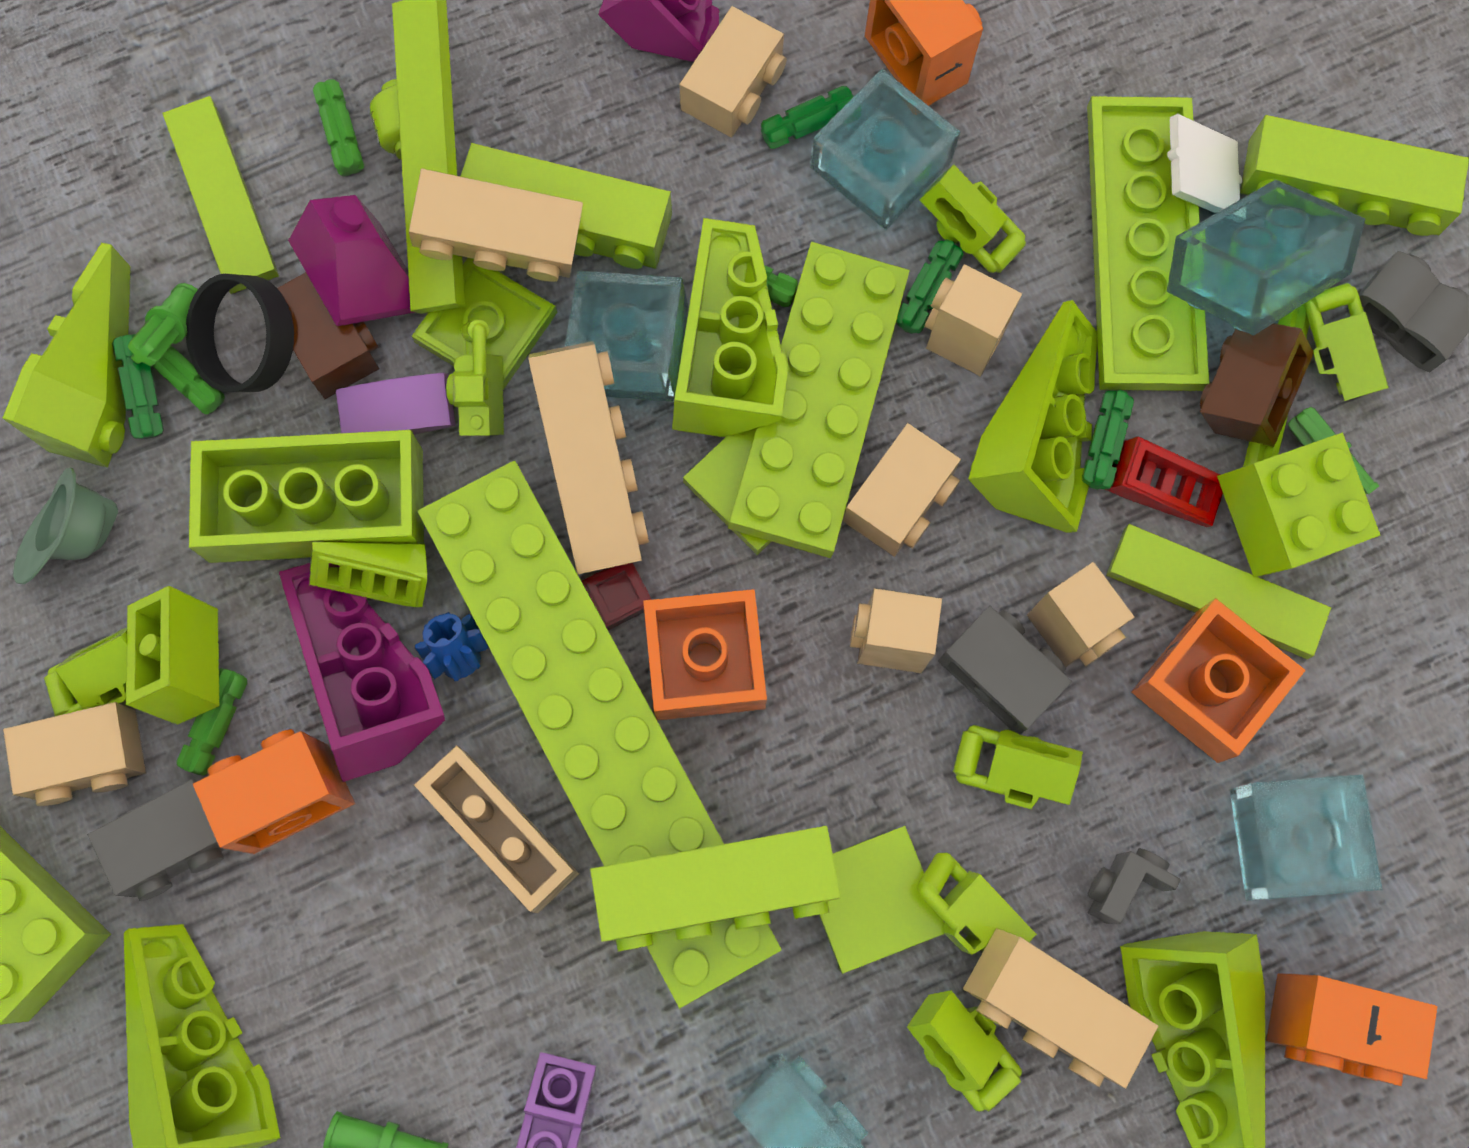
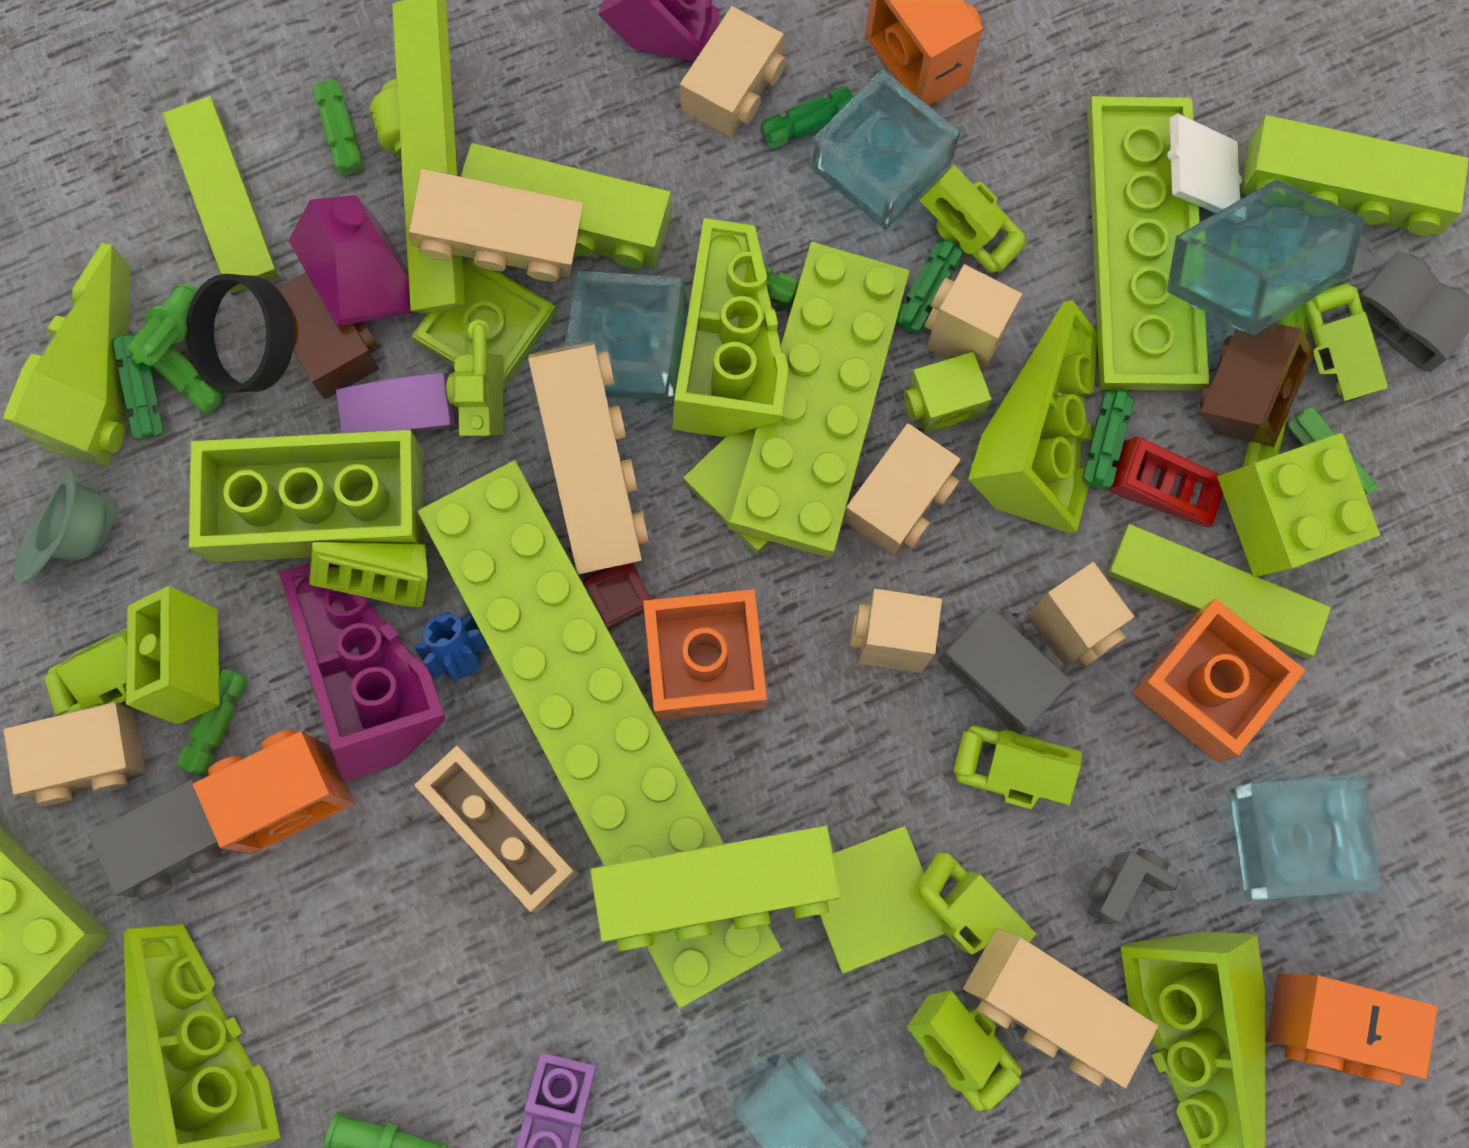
none -> lime brick [904,351,992,434]

